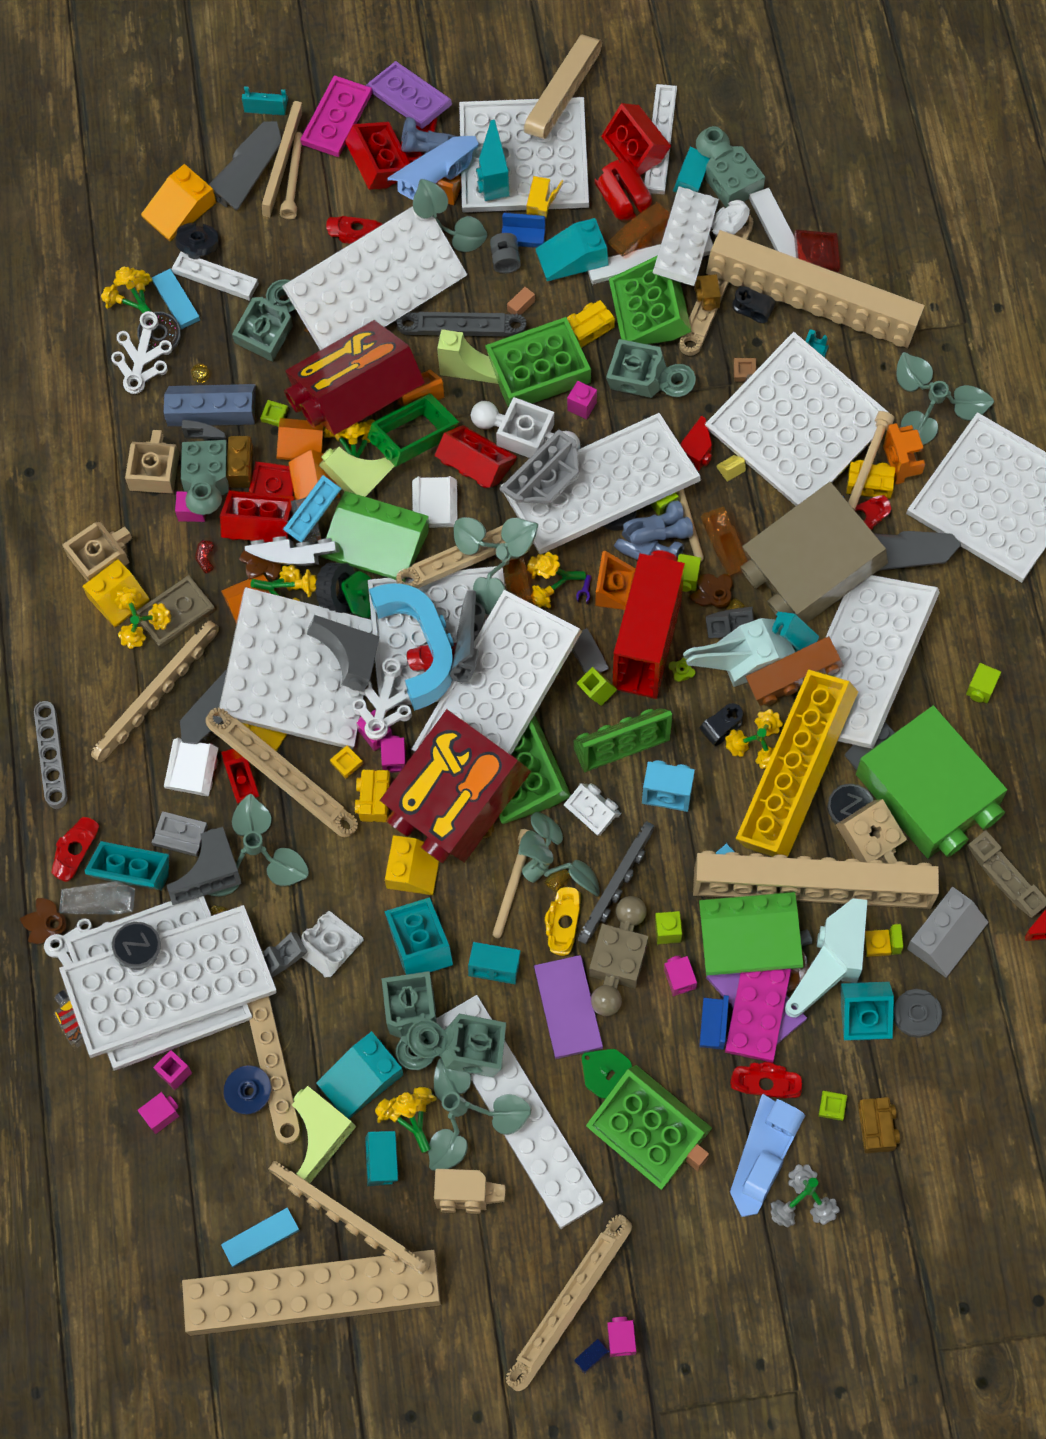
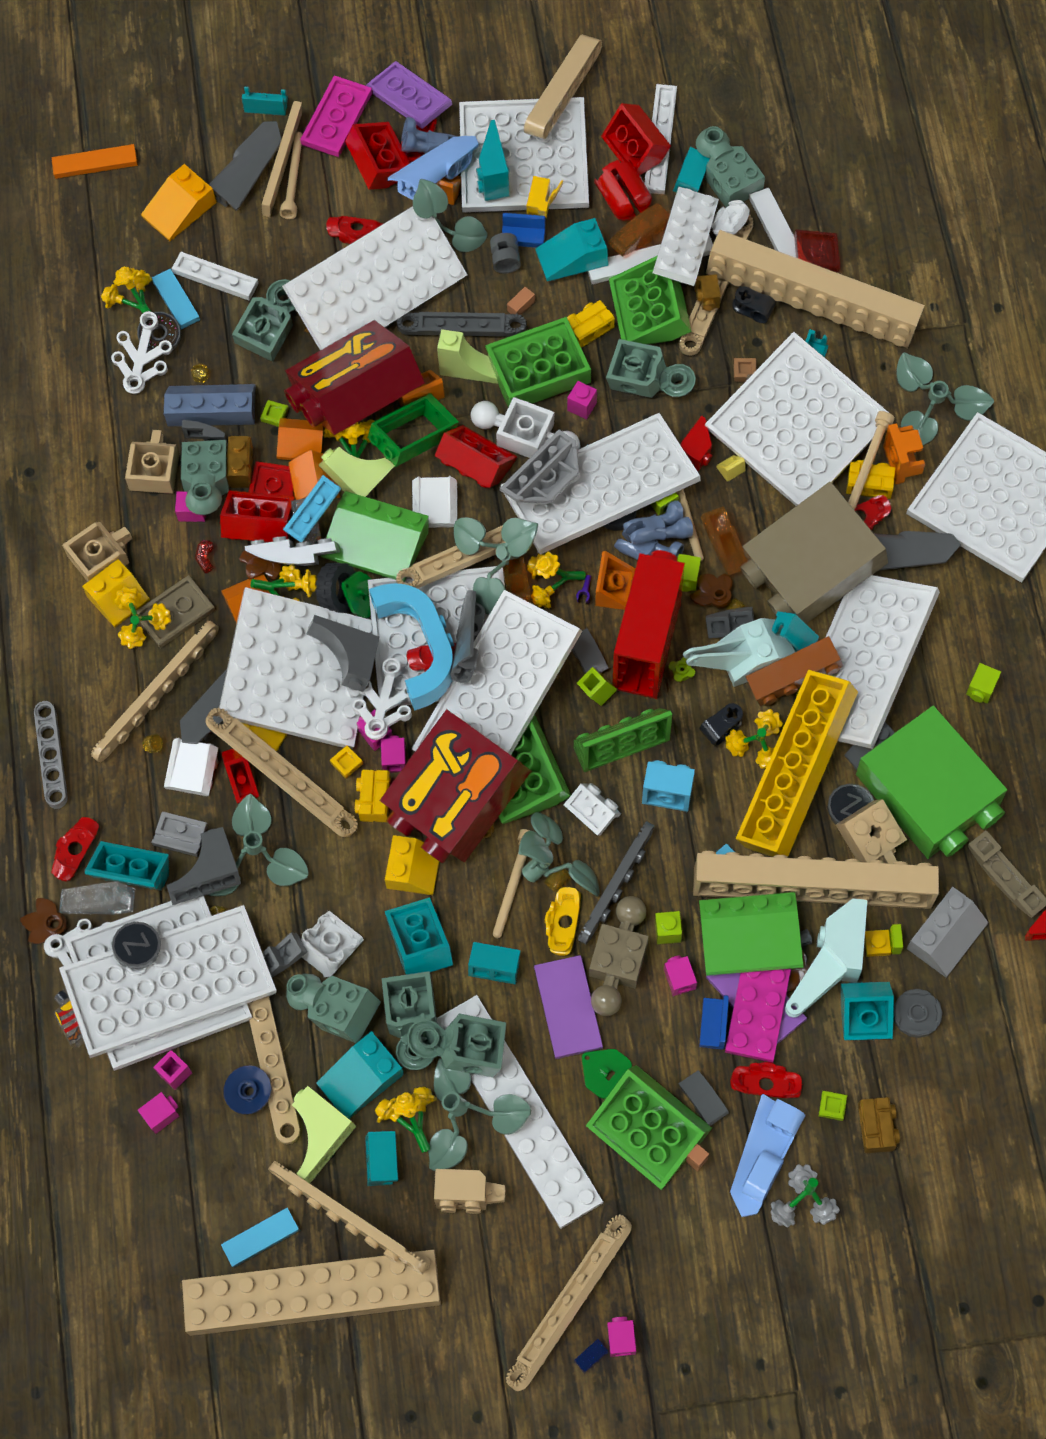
black plate [175,223,218,259] -> none
none -> orange tile [51,144,138,179]
none -> clear yellow hinge [142,734,163,753]
none -> sand green brick [286,973,381,1043]
none -> dark grey slope [678,1070,729,1126]

